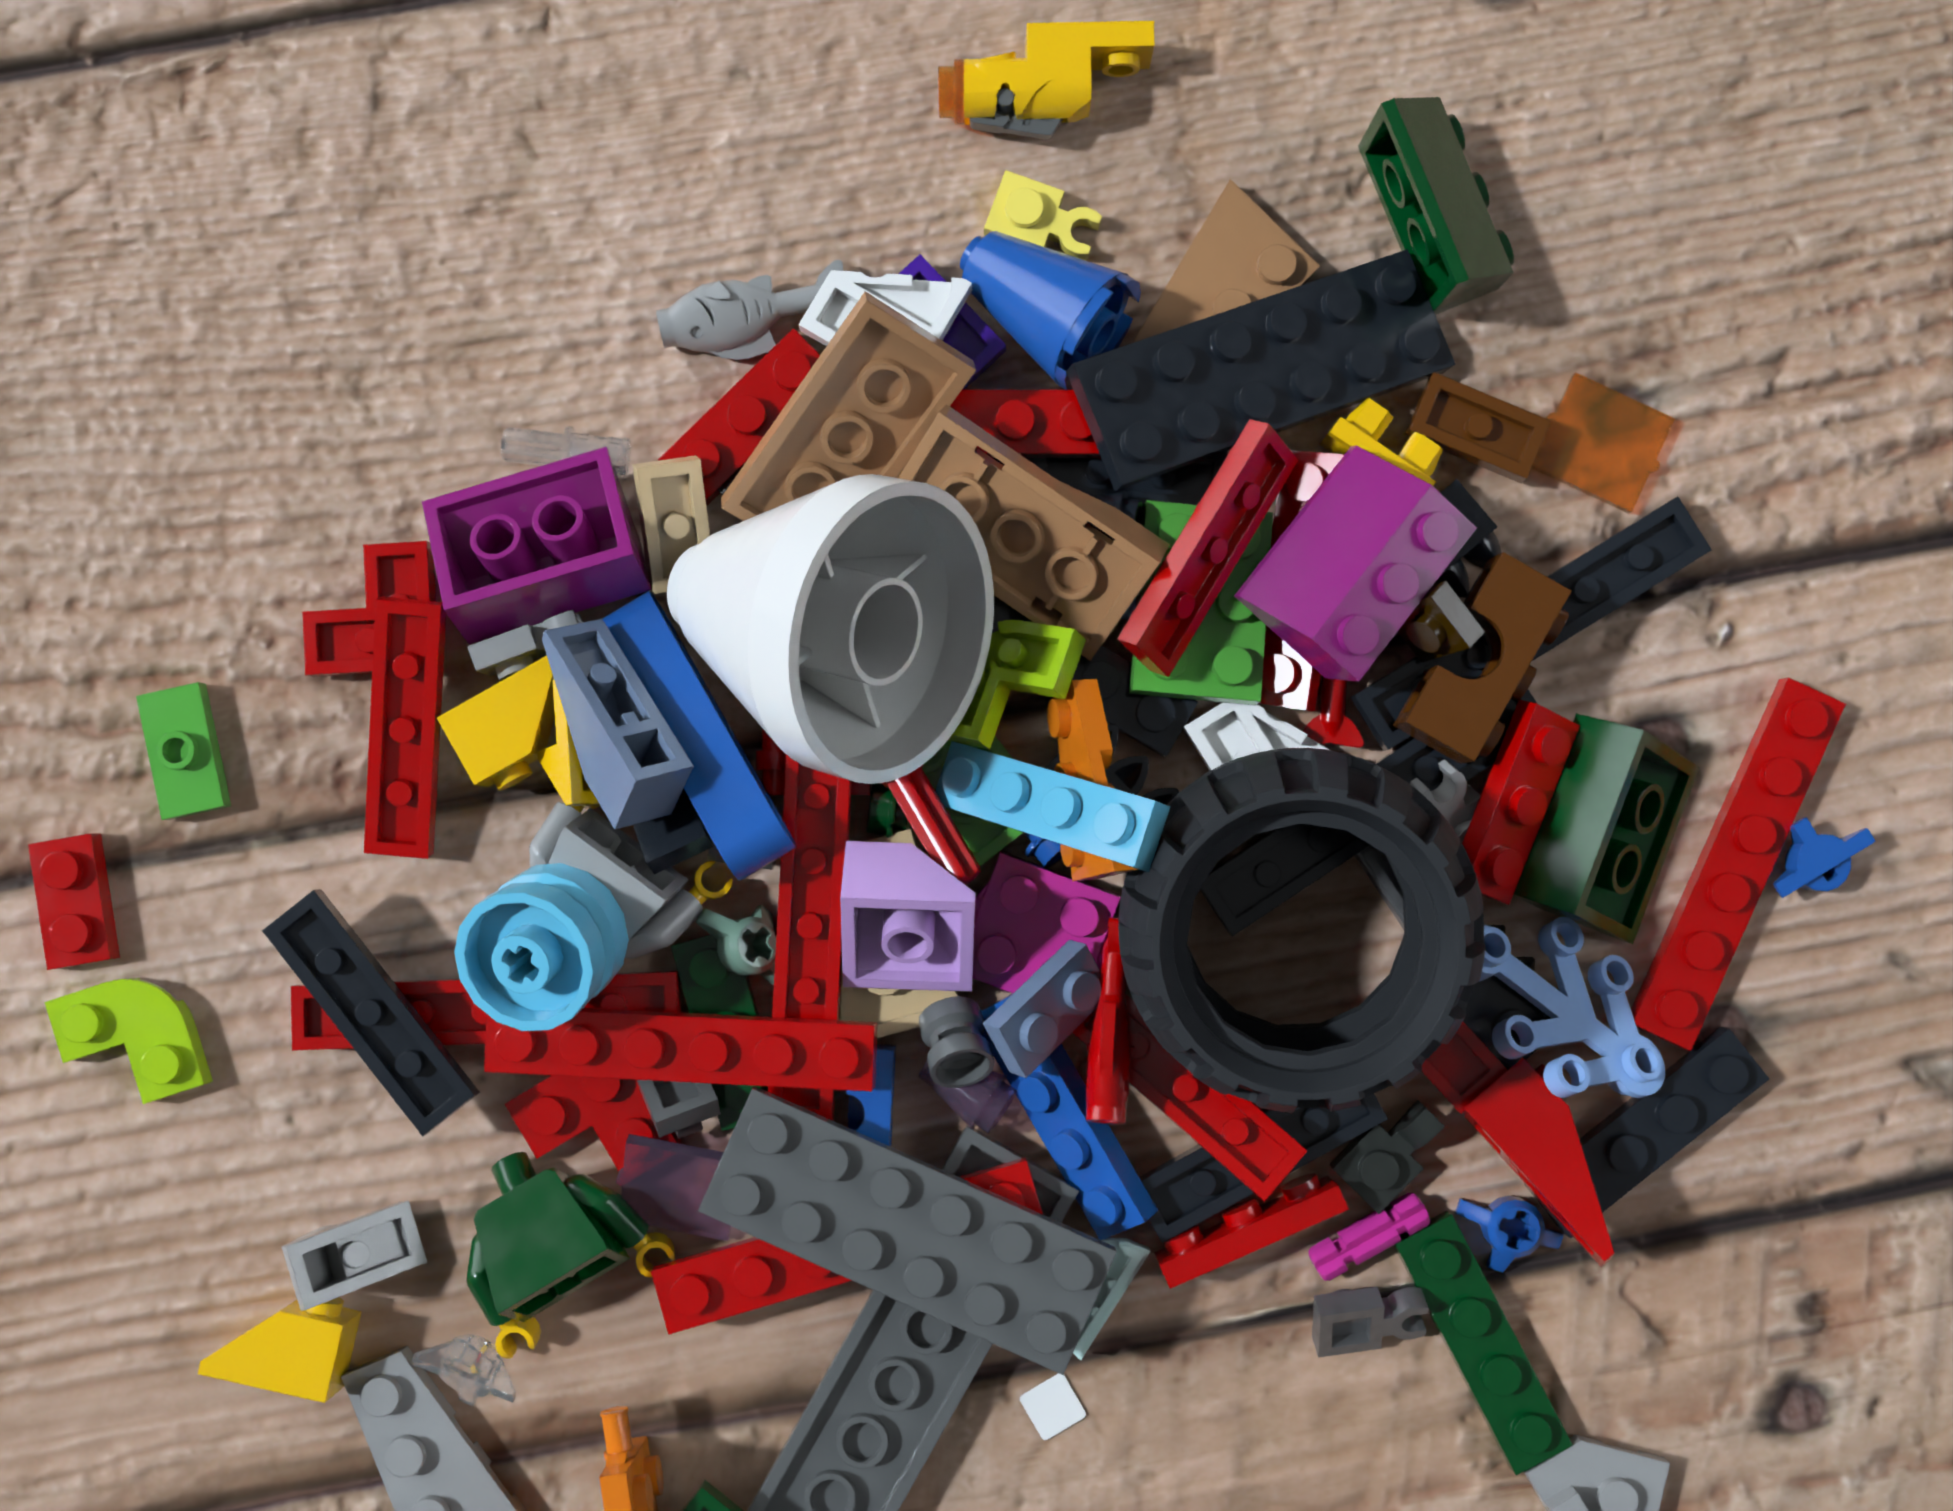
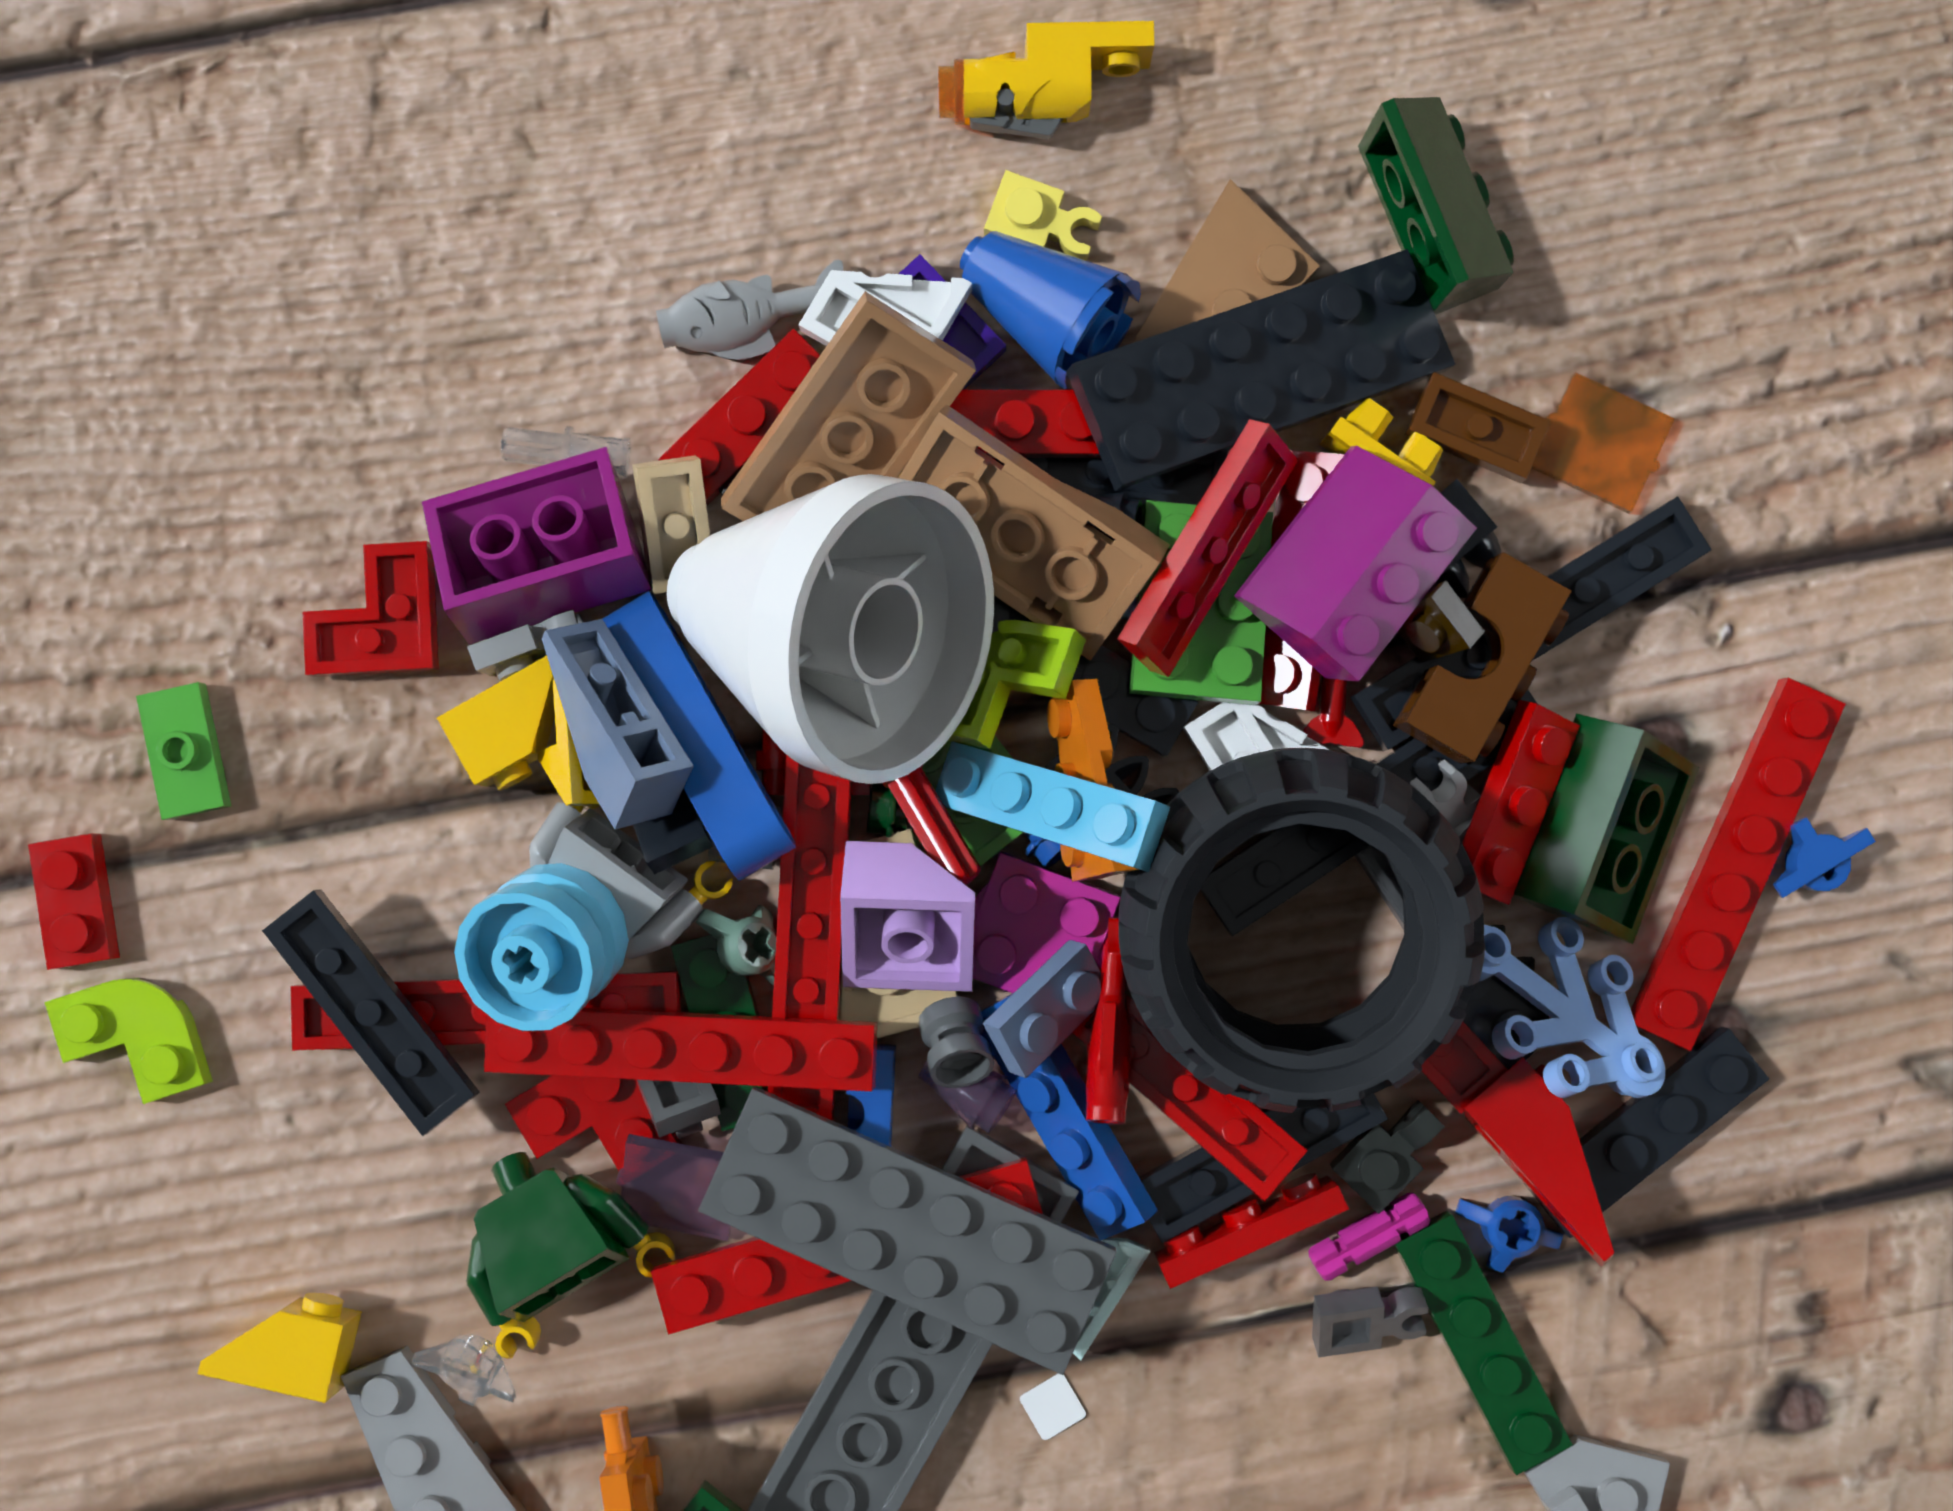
light grey slope [282,1201,427,1310] -> none
red plate [364,596,446,859] -> none

